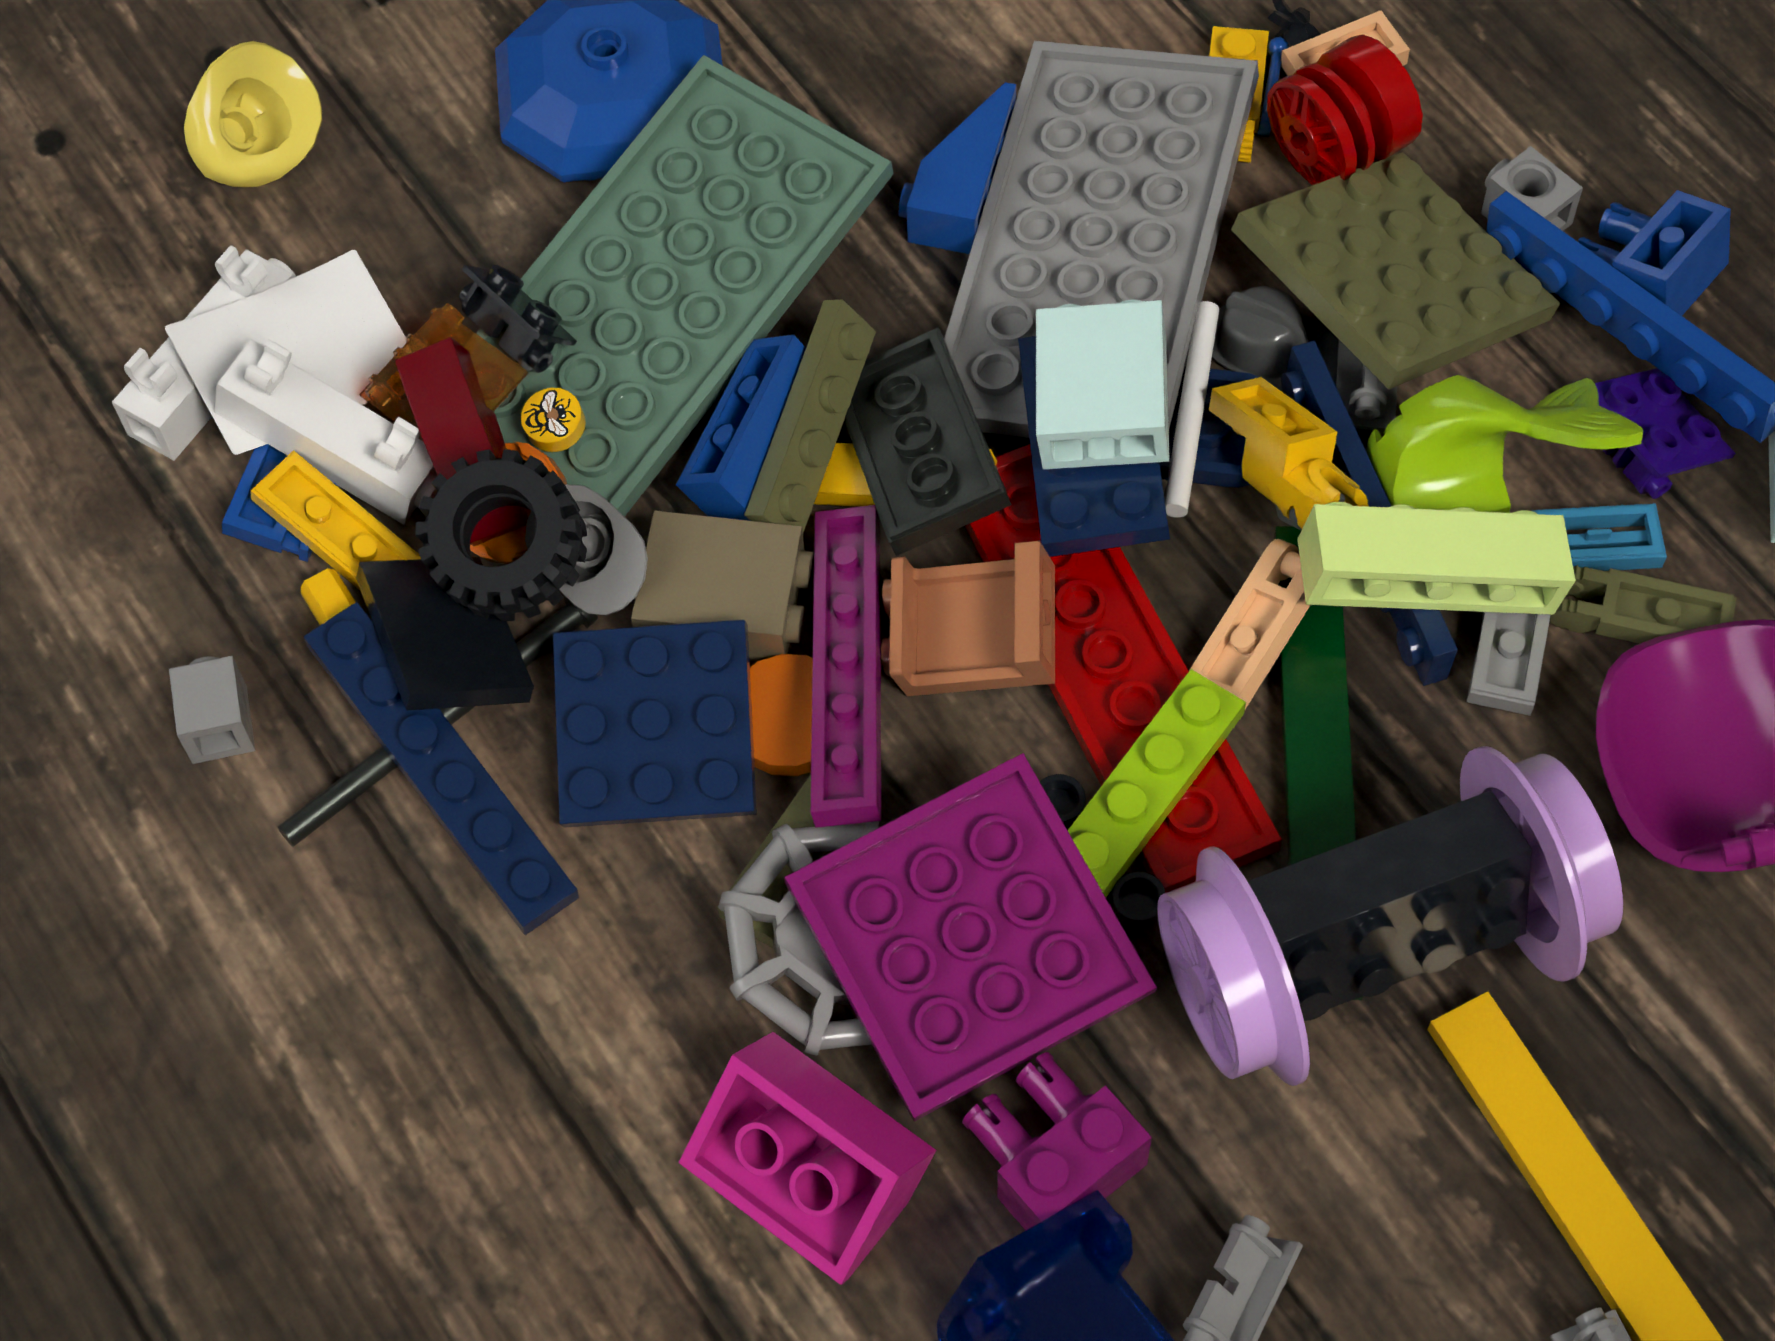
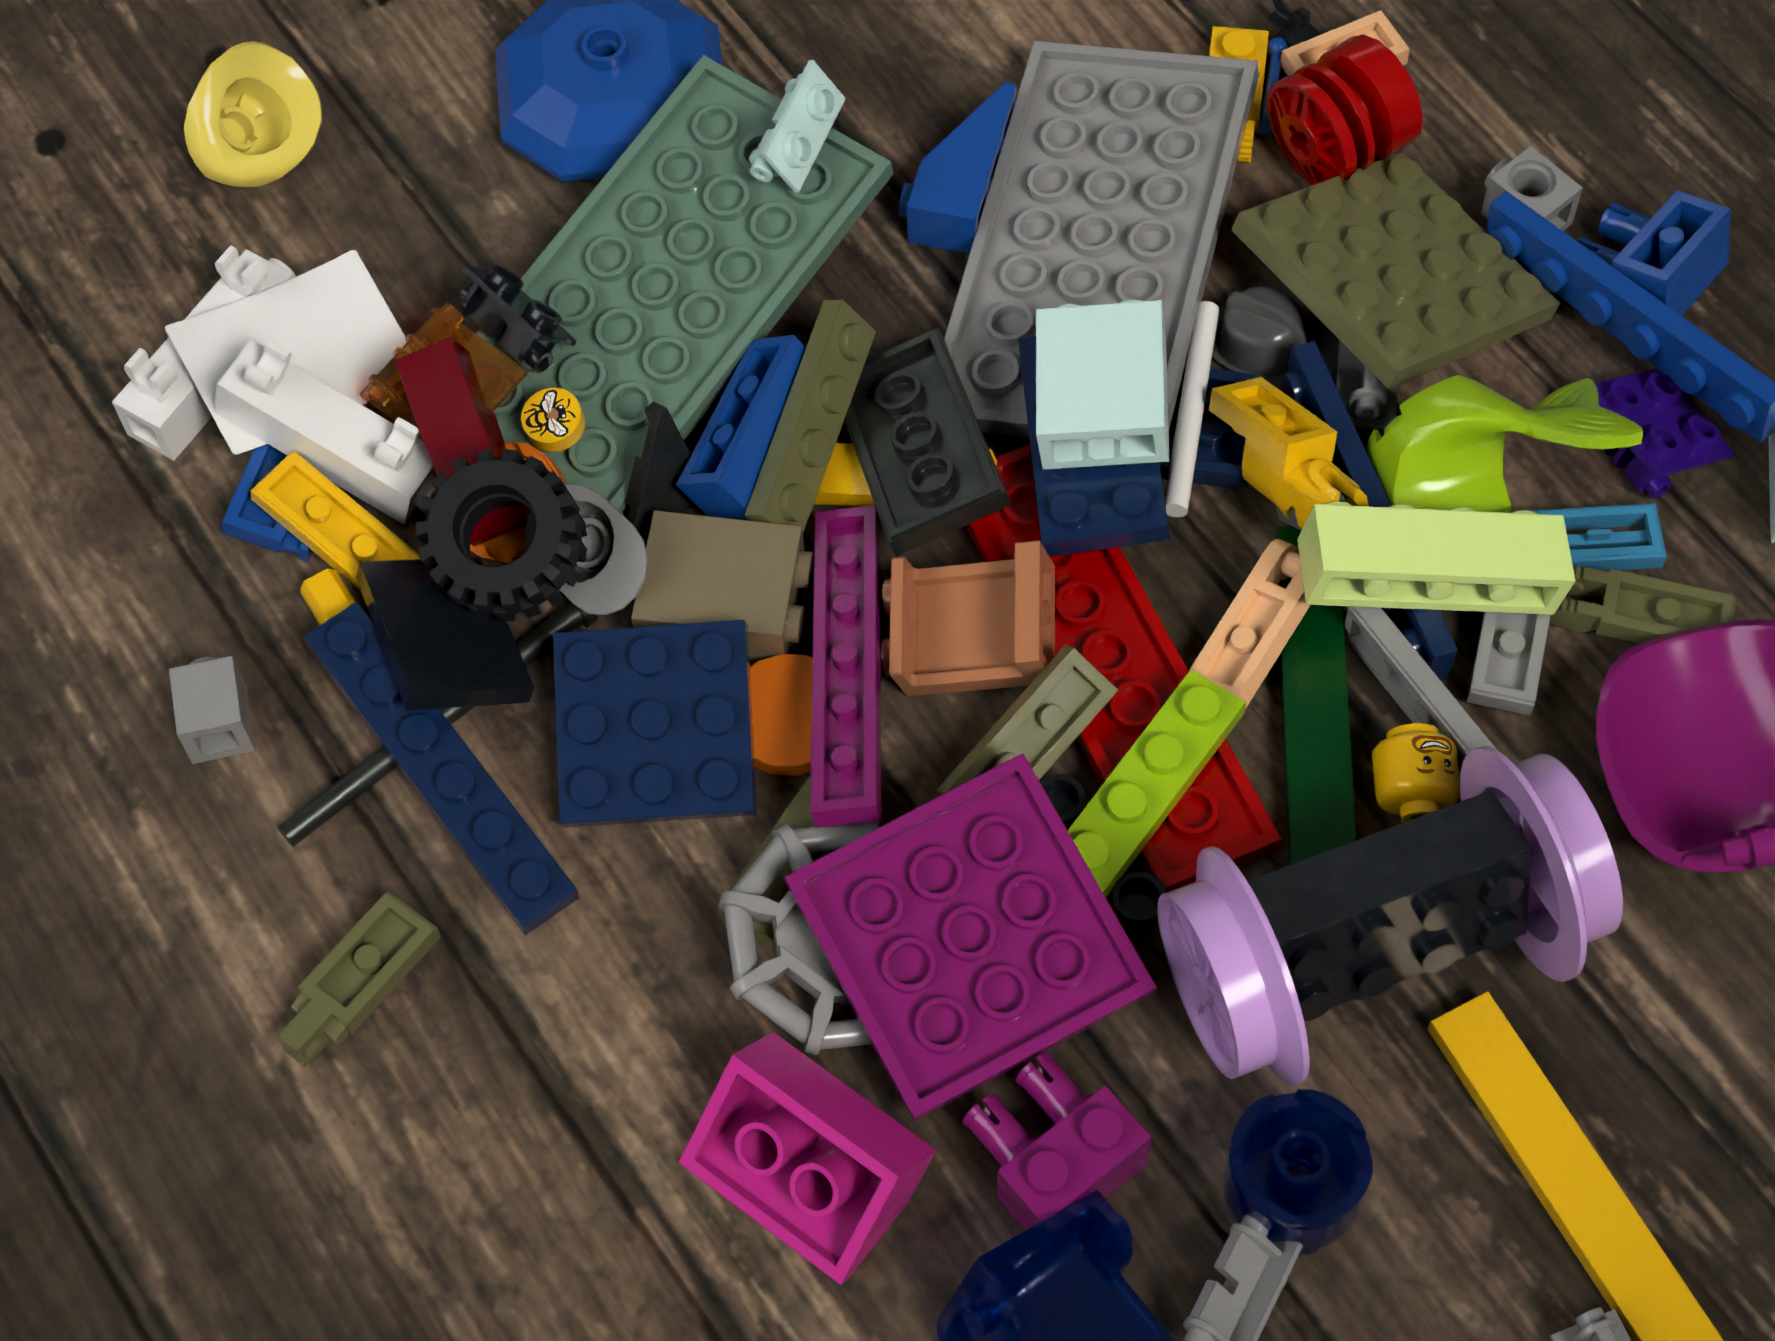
none -> olive hinge [277,892,441,1067]
none -> pearl dark grey tile [625,402,694,547]
none -> light aqua hinge [749,60,846,192]
none -> olive plate [937,644,1118,795]
none -> clear blue brick [1224,1089,1373,1254]
none -> light grey tile [1344,606,1497,775]
none -> yellow head [1372,723,1461,823]

